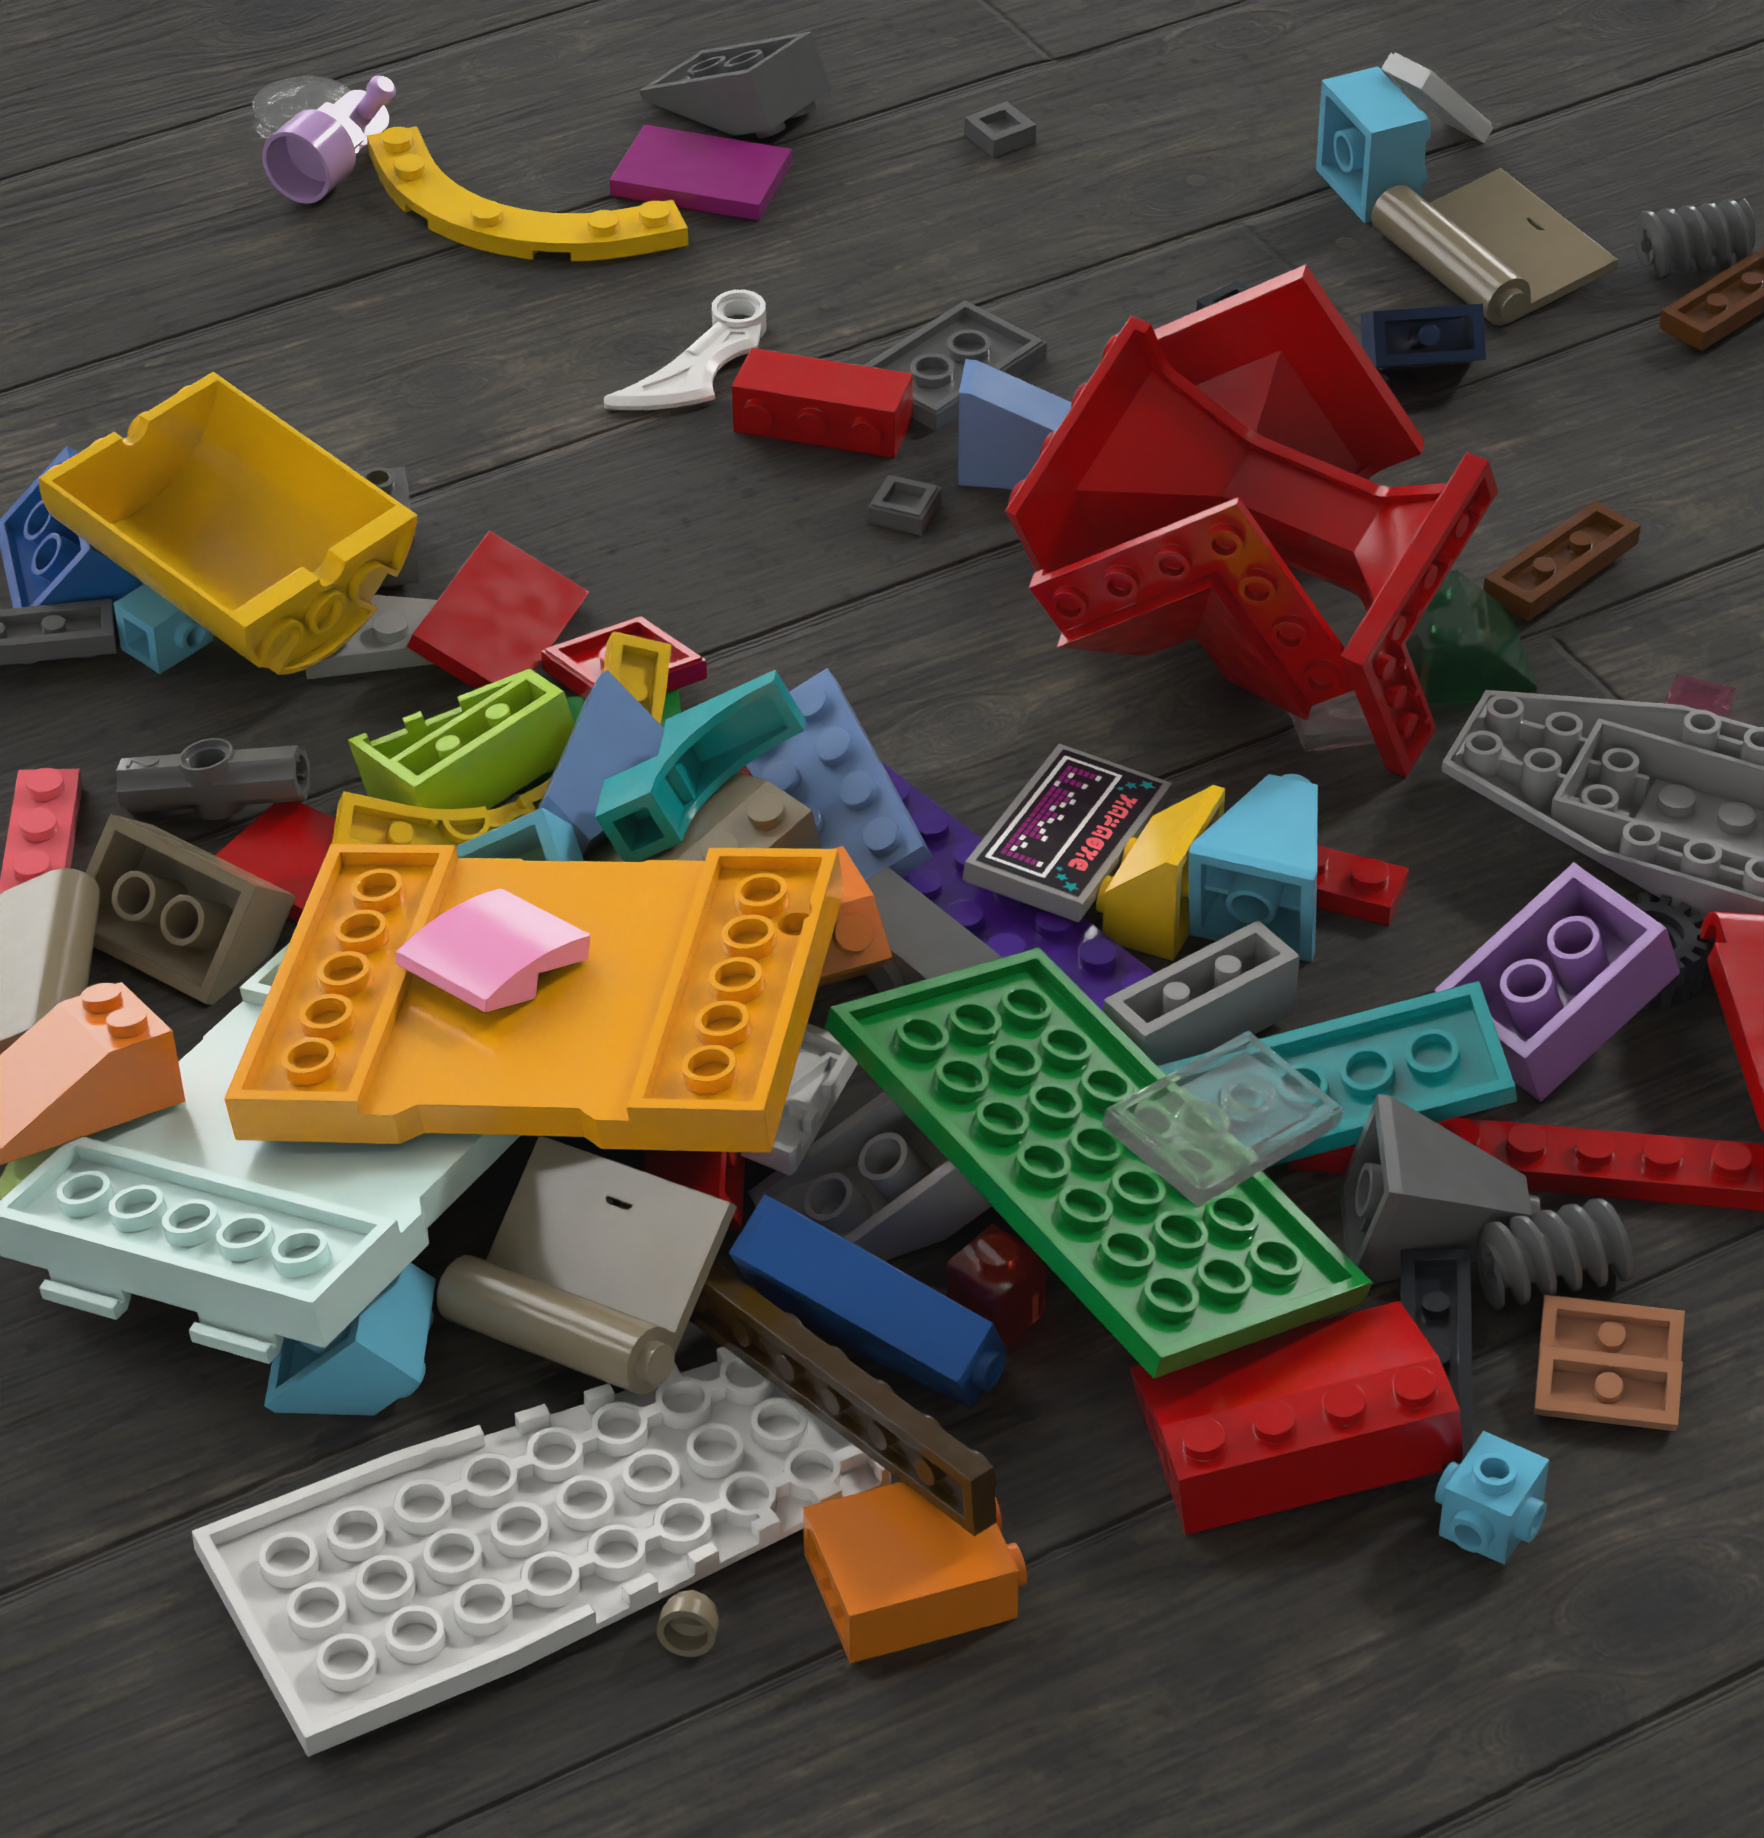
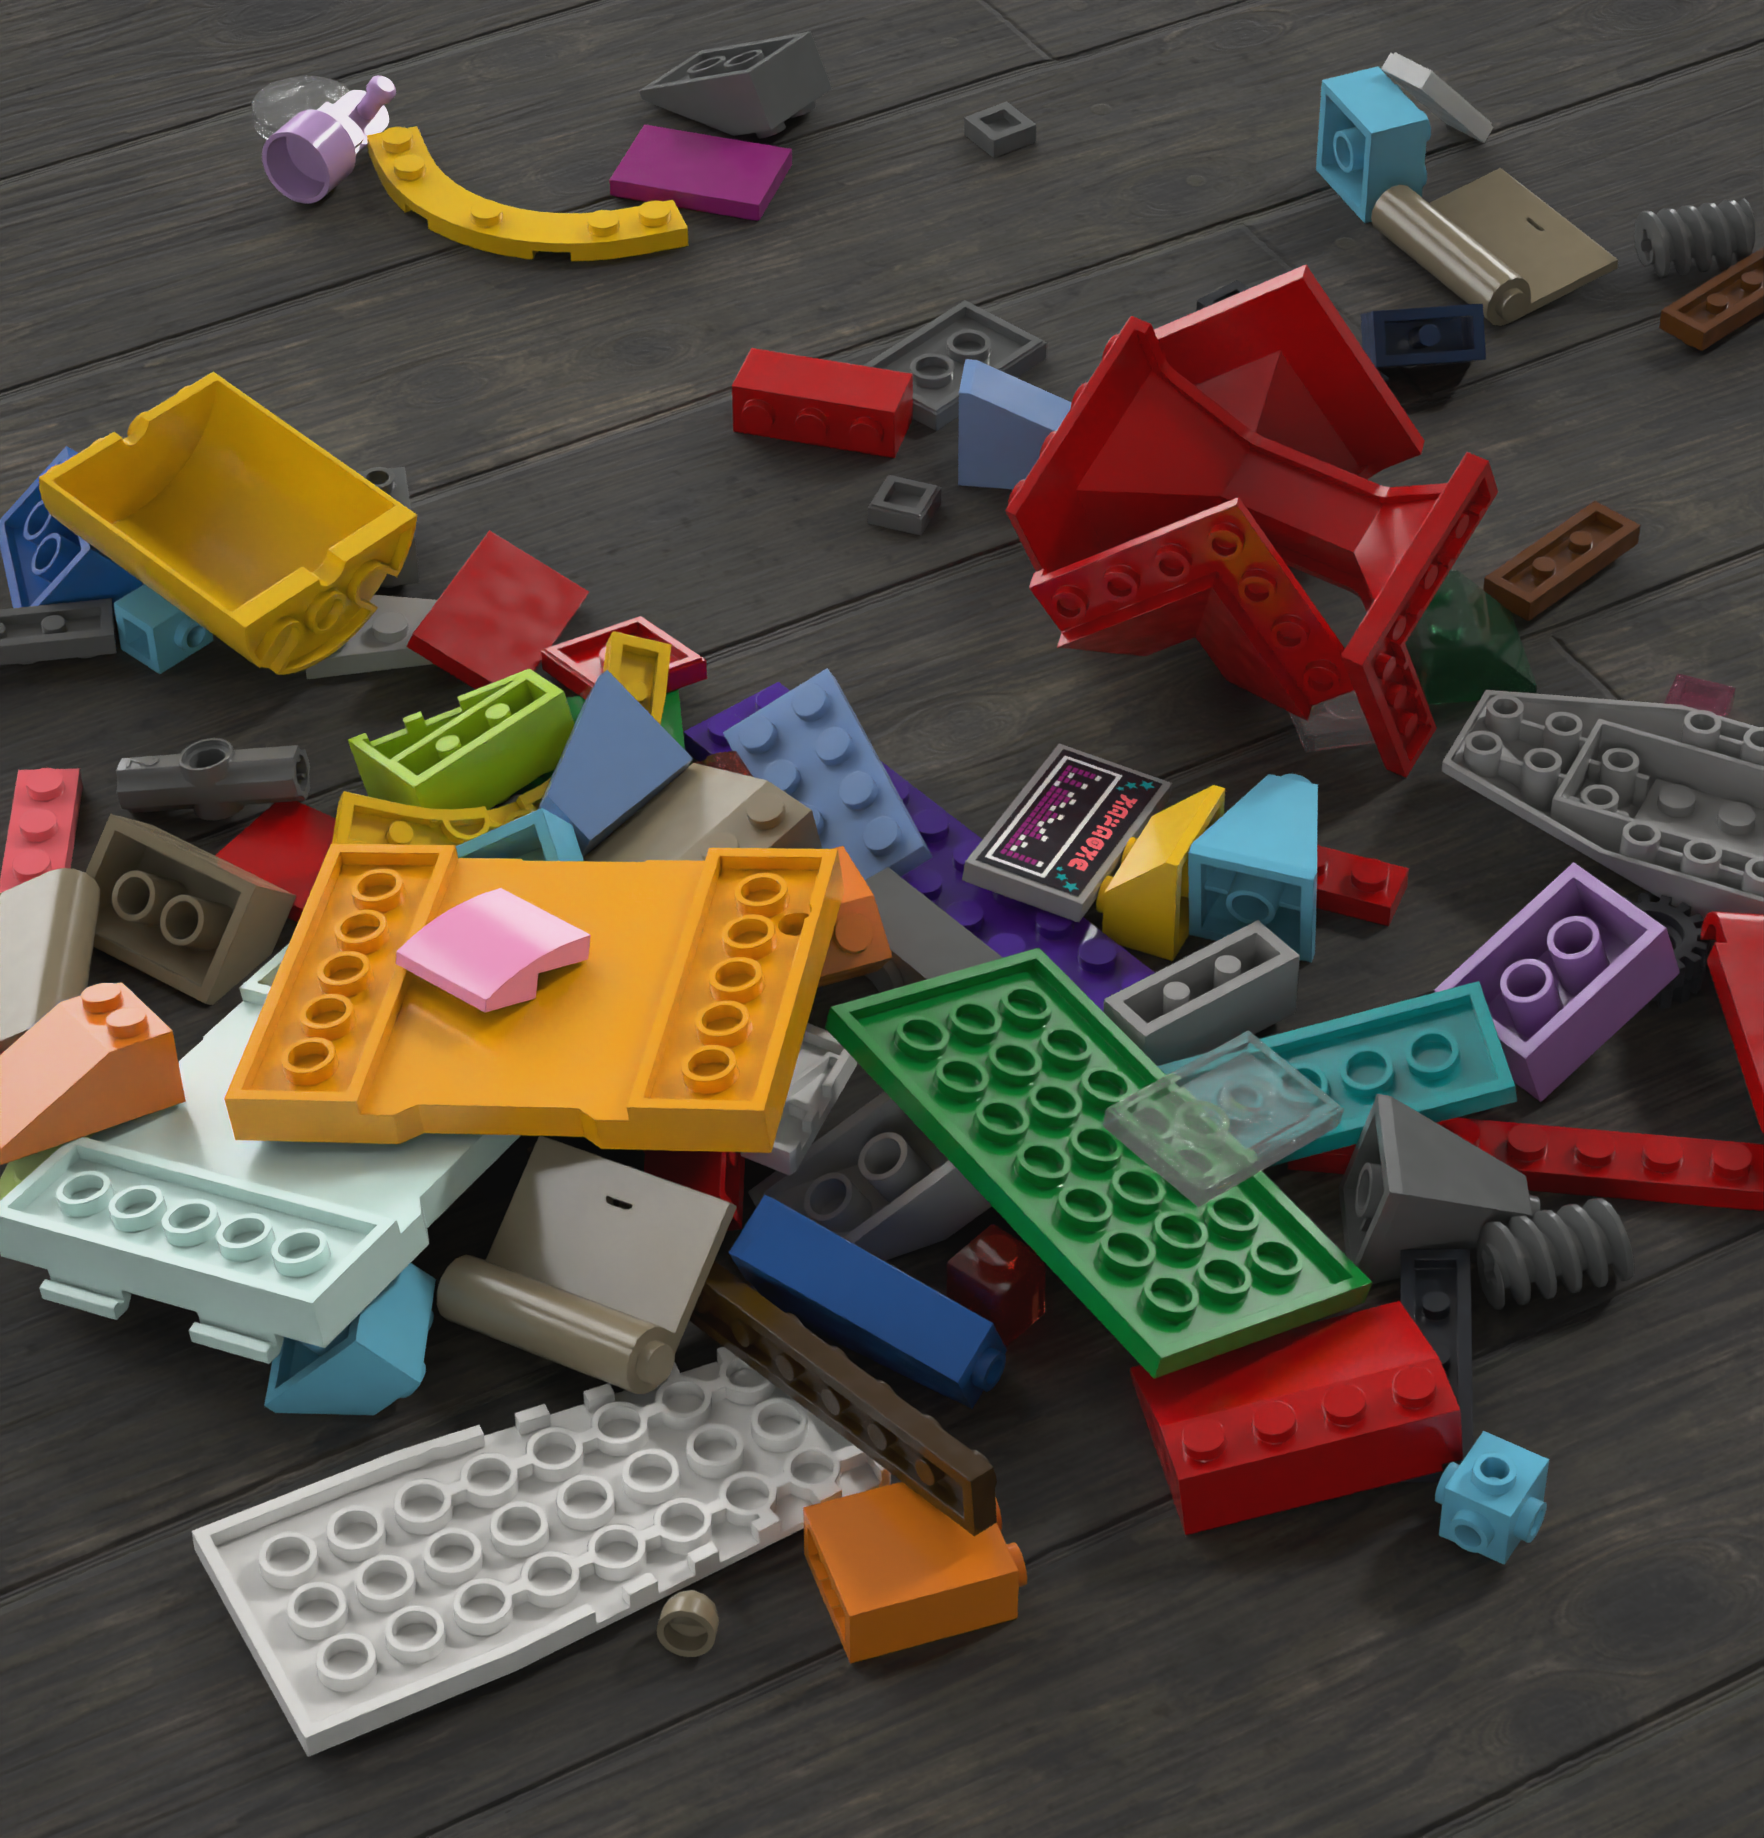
teal arch [595,670,806,862] -> none
white piece [604,290,766,410] -> none
nougat slope [1534,1295,1685,1431] -> none

